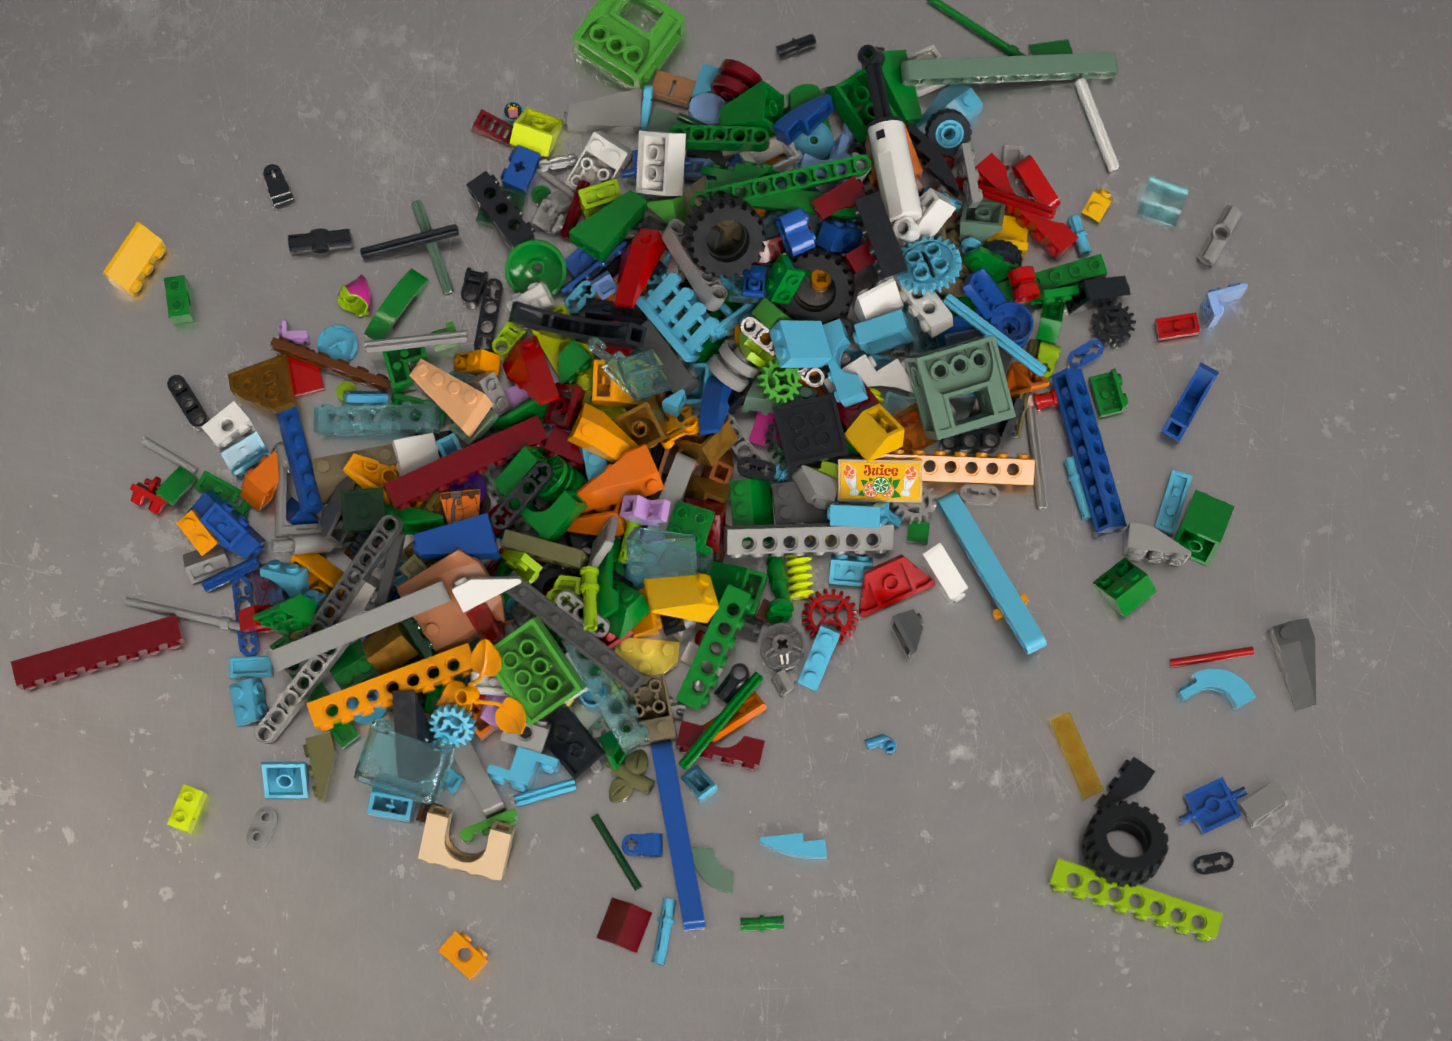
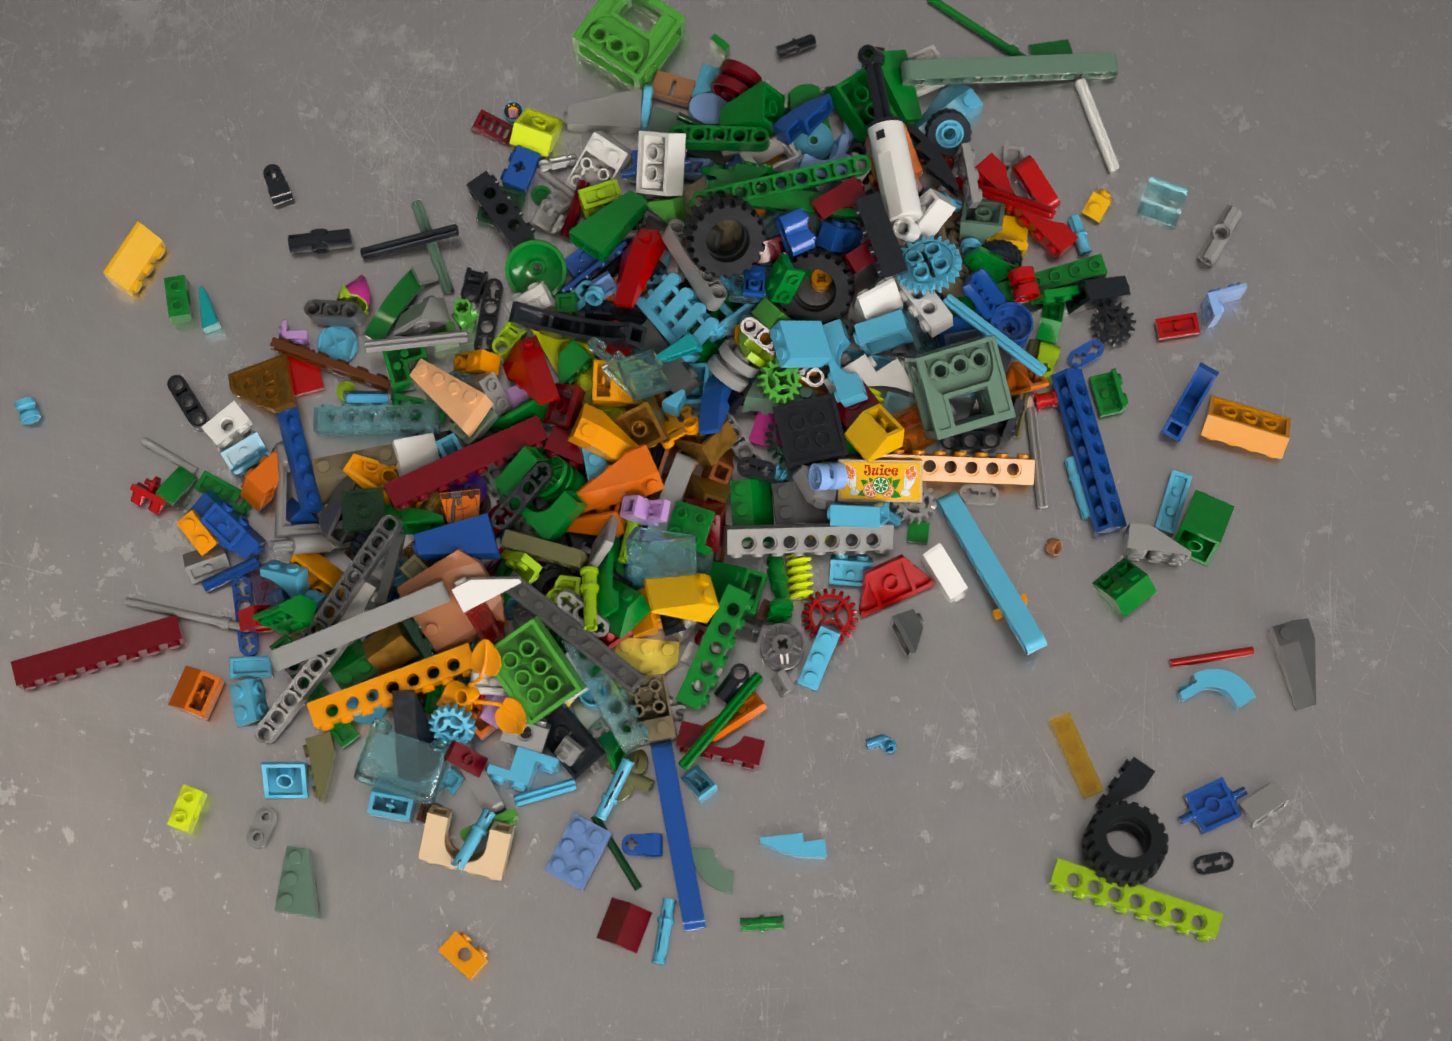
none -> medium azure wheel [14,397,41,425]
none -> orange slope [168,666,225,721]
none -> teal slope [198,287,221,334]
none -> sand green wedge [274,846,320,919]
none -> dark grey beam [304,299,367,327]
none -> light grey slope [393,295,451,336]
none -> light grey tile [411,261,439,285]
none -> dark red plate [443,740,488,778]
none -> bright green piece [451,298,479,333]
none -> medium azure pin [451,808,496,871]
none -> medium blue plate [544,813,613,891]
none -> light grey tile [554,735,584,766]
none -> green tile [556,292,578,315]
none -> medium azure bush [584,285,605,306]
none -> medium azure pin [594,757,635,821]
none -> teal slope [655,333,704,363]
none -> green tile [710,33,730,58]
none -> light blue wheel [808,462,848,491]
none -> nougat hinge [1044,538,1063,556]
none -> light orange slope [1201,395,1291,459]

